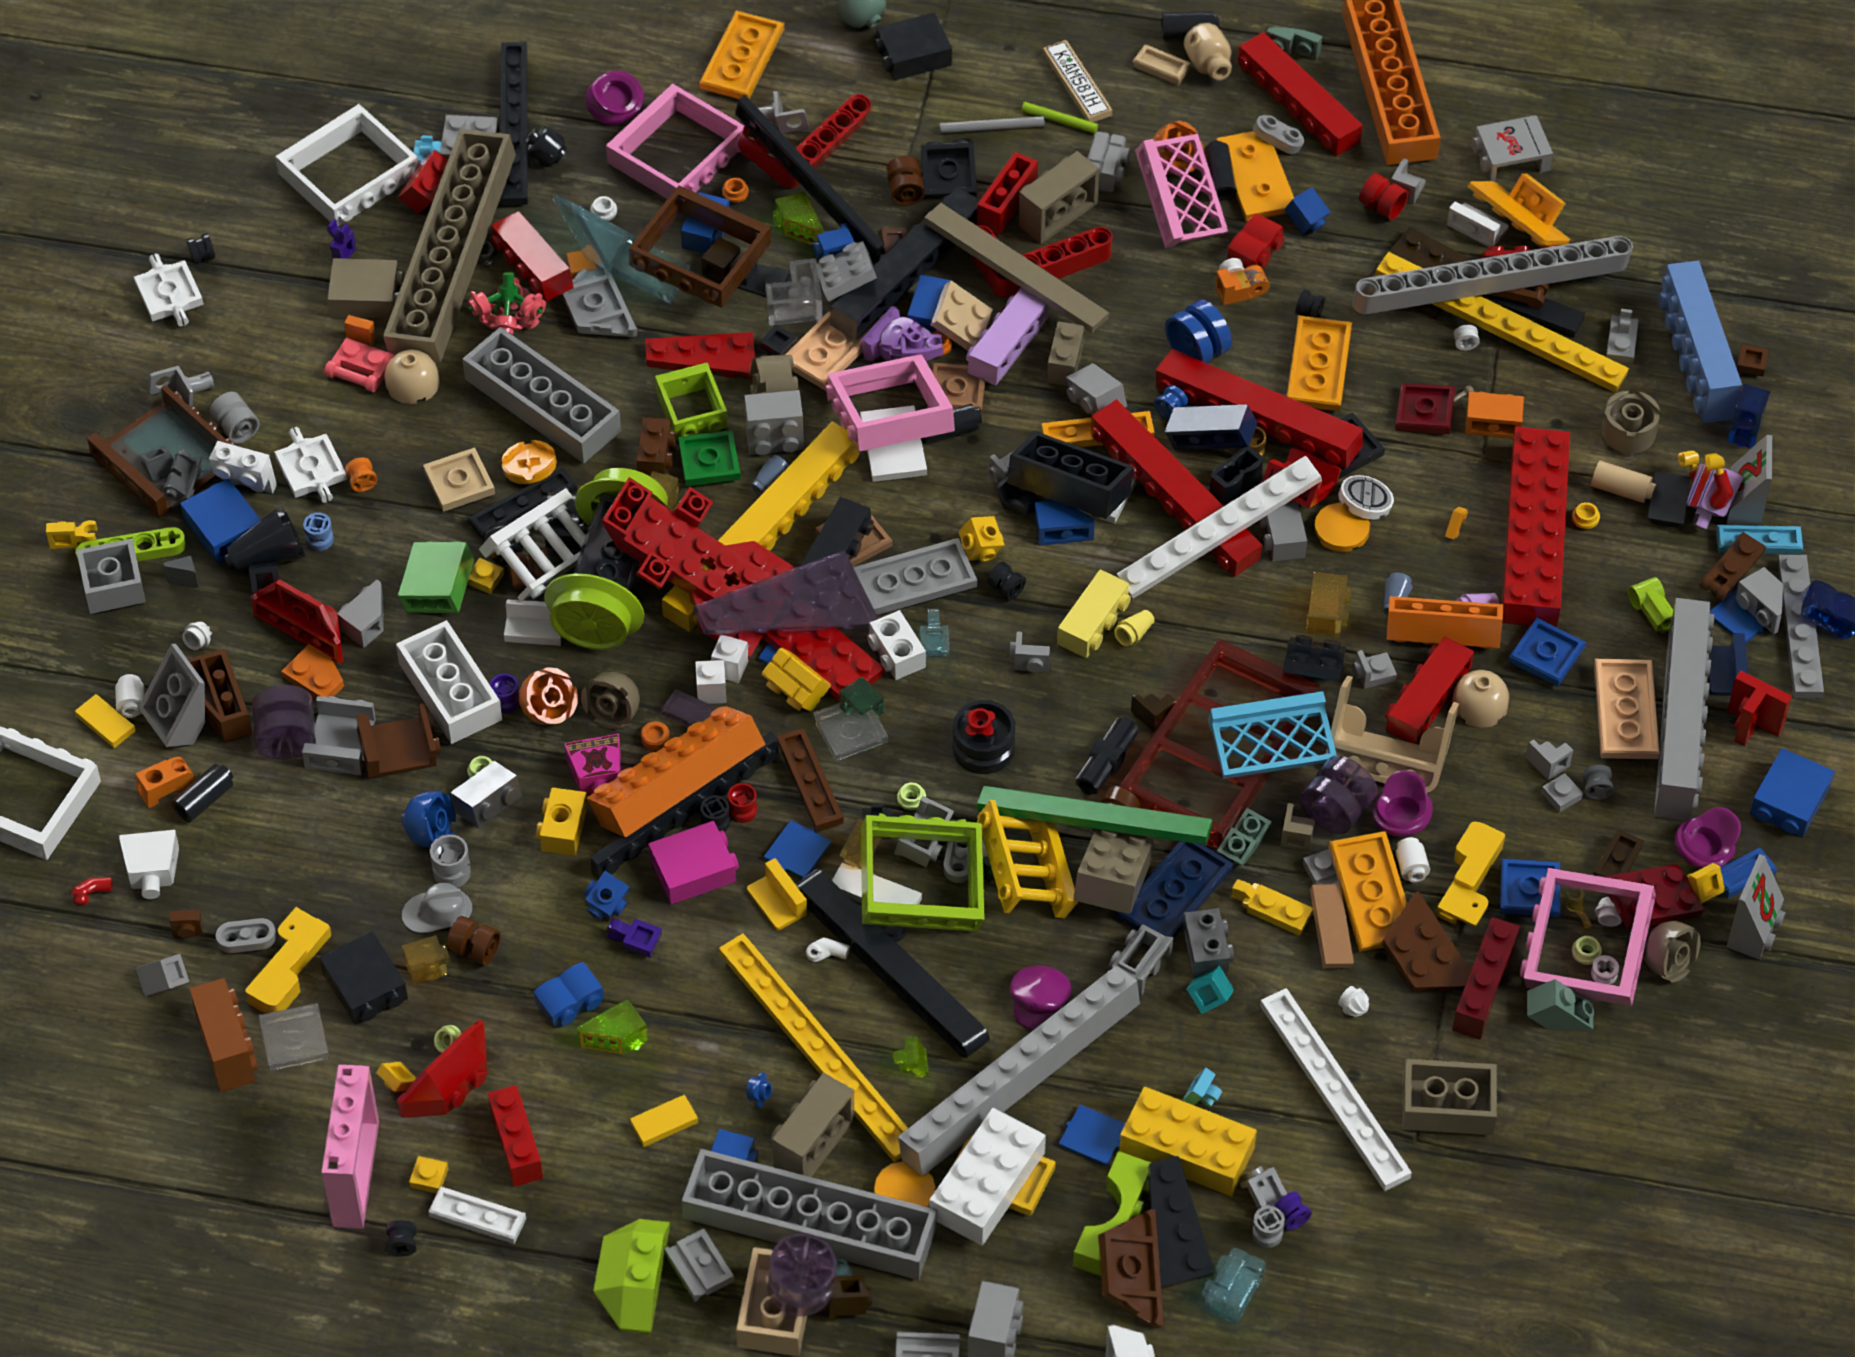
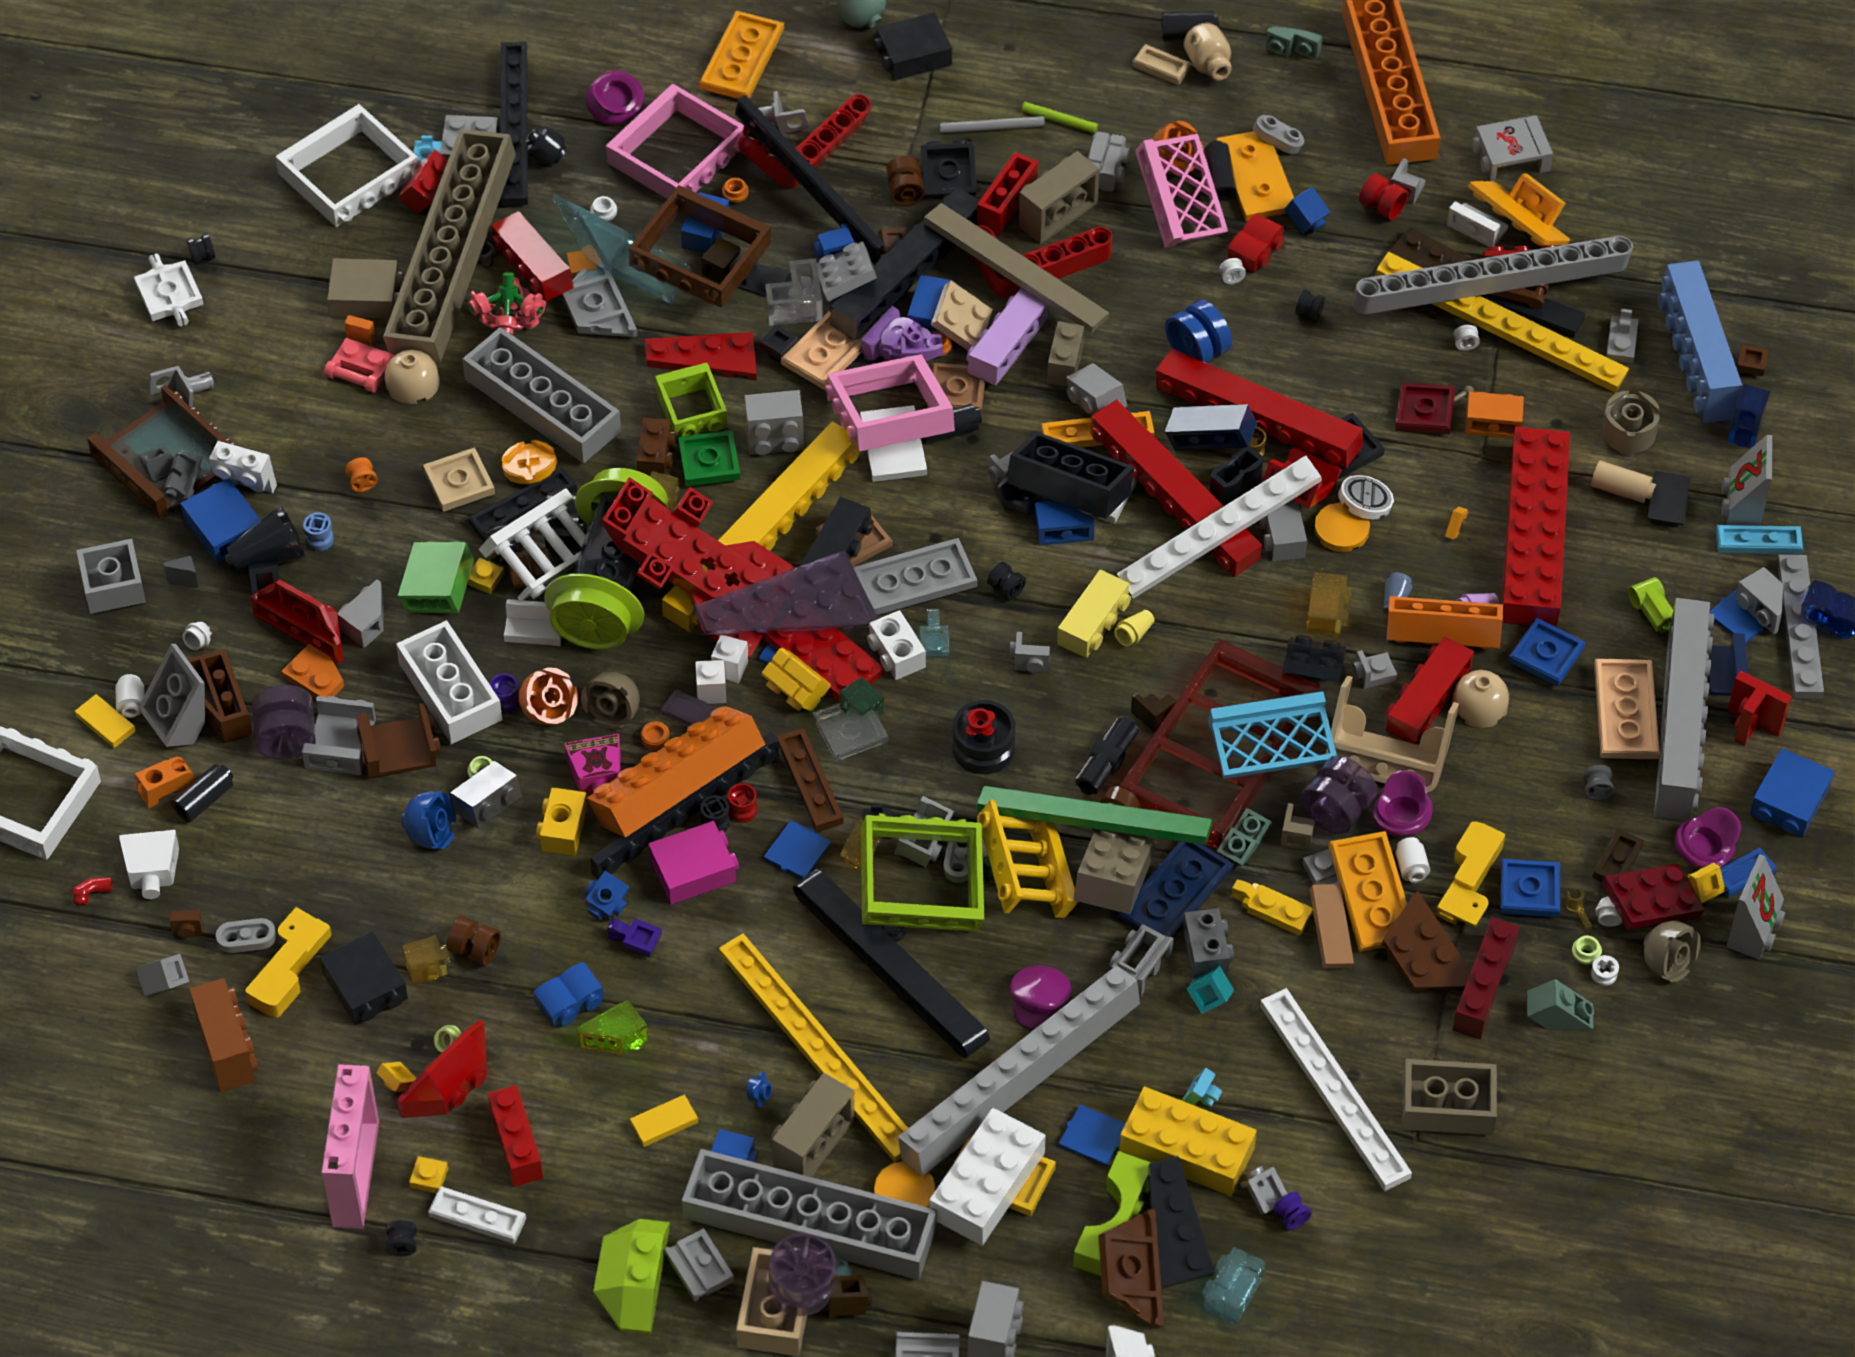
yellow plate [46,520,97,549] -> none
lime beam [76,527,186,564] -> none
light grey wheel [209,392,260,444] -> none
clear tile [259,1003,329,1071] -> none
white plate [275,427,347,503] -> none
dark purple plate [327,219,356,260] -> none
light grey piece [402,883,472,933] -> none
light grey wheel [430,834,471,888] -> none
yellow panel [747,858,807,931] -> none
dark tan brick [750,355,798,394] -> none
sand blue cone [751,455,789,495] -> none
clear neon green slope [772,191,823,245] -> none
white arm [806,938,850,962] -> none
white tile [832,862,922,905] -> none
clear neon green tile [893,1036,929,1078] -> none
yellowish green plate [897,783,926,811] -> none
yellow brick [958,516,1004,562] -> none
tile [1043,40,1112,122] -> none
blue wheel [1154,385,1188,420] -> none
orange leg [1215,265,1270,306] -> none
red brick [1238,32,1363,156] -> none
light grey wheel [1252,1206,1285,1248] -> none
light orange plate [1287,316,1352,411] -> none
white plate [1338,986,1369,1017] -> none
bright pink window [1520,868,1656,1007] -> none
light grey panel [1526,740,1573,781] -> none
light grey plate [1541,773,1583,813] -> none
yellow plate [1572,502,1600,529] -> none
torso [1678,451,1744,530] -> none
reddish brown plate [1699,532,1766,602] -> none

